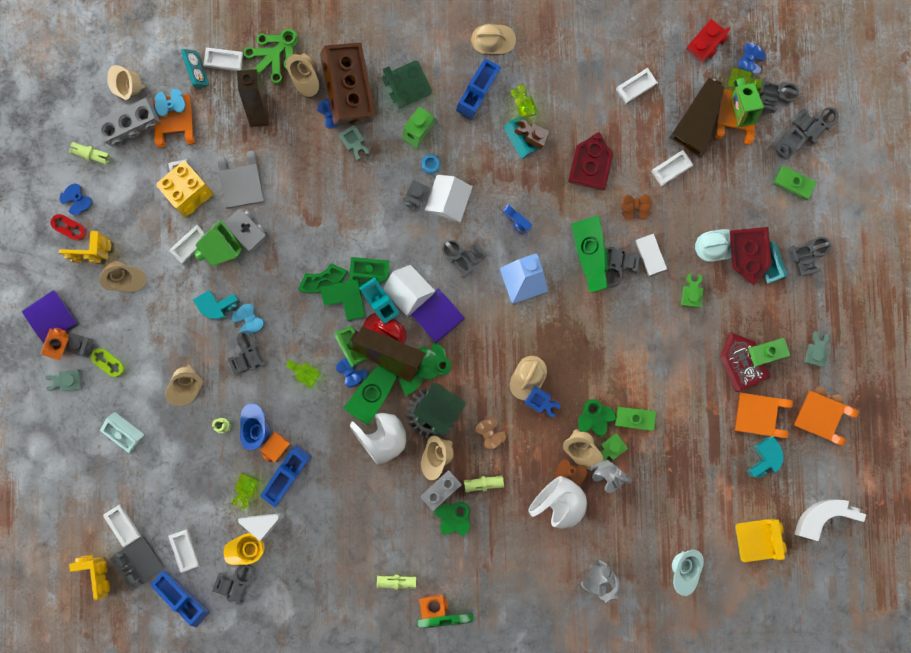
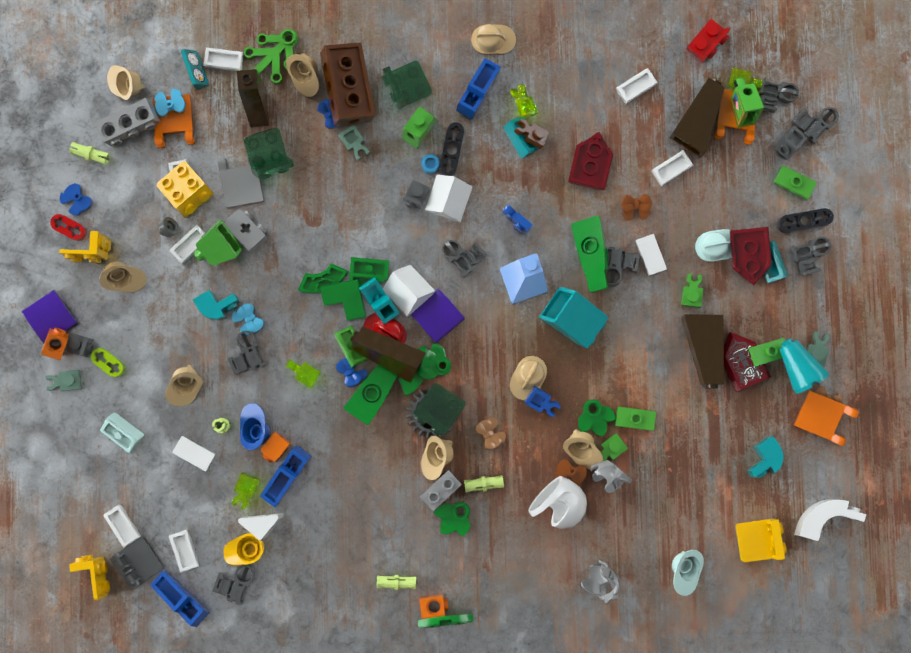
white piece [350,413,407,465] -> none
orange flag [735,393,793,439] -> none
blue piece [738,42,765,75] -> none
none -> dark grey tile [158,217,179,237]
none -> white tile [172,436,216,471]
none -> clear green bracket [243,127,294,179]
none -> black beam [440,122,464,176]
none -> teal slope [538,287,609,349]
none -> dark brown slope [681,314,724,389]
none -> black beam [777,208,834,233]
none -> teal cone [780,338,829,394]

